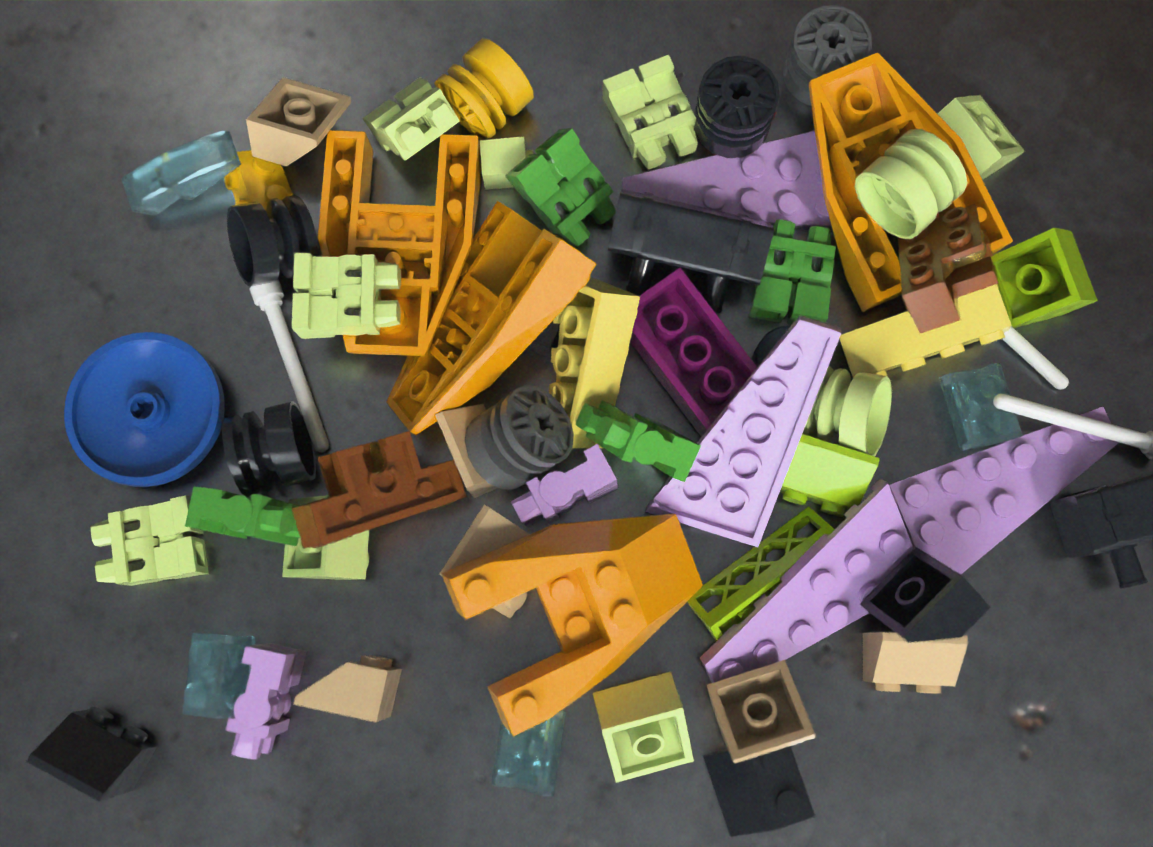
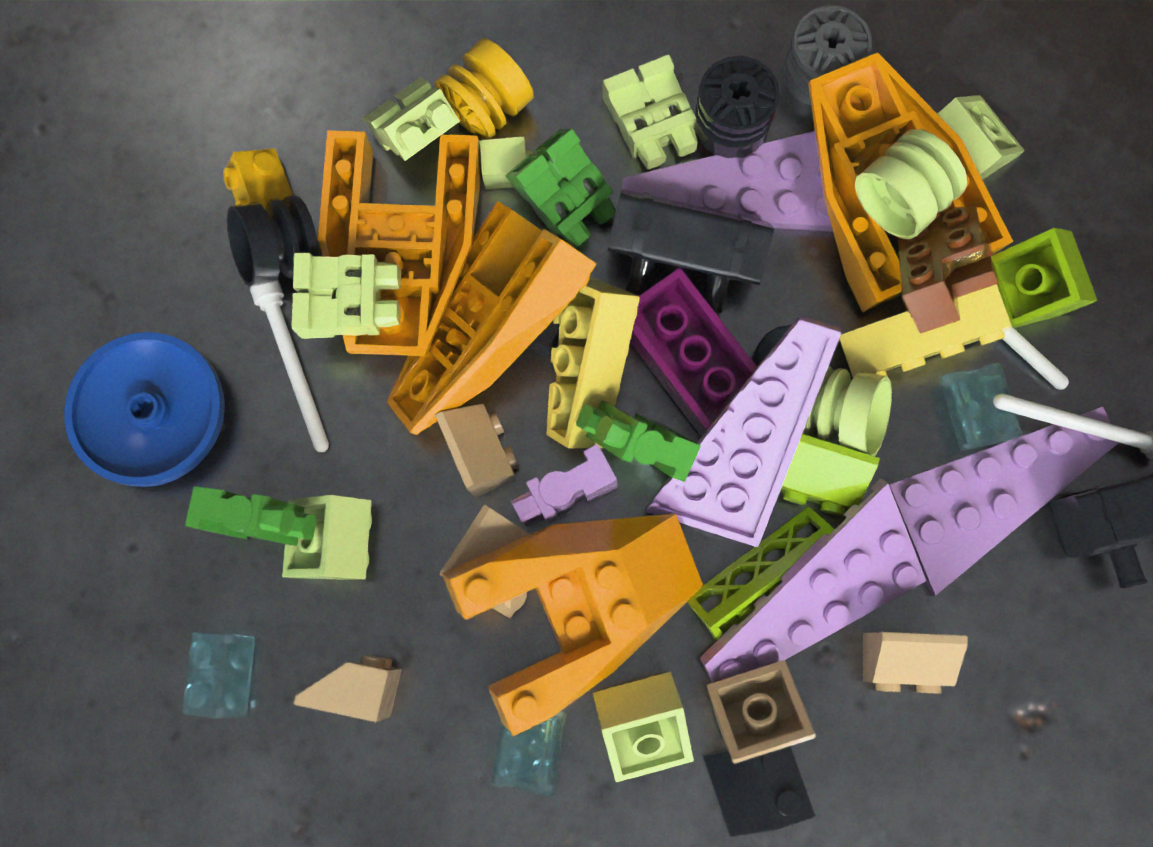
black slope [26,707,157,802] -> none
yellowish green hips [90,495,209,586] -> none
clear light blue slope [121,130,241,216] -> none
black wheel [222,401,316,497] -> none
lavender hips [226,643,307,760] -> none
tan slope [246,77,351,166] -> none
dark orange piece [291,431,466,549] -> none
dark grey wheel [465,385,574,490] -> none
bright green hips [748,219,836,325] -> none
black slope [860,547,990,643] -> none

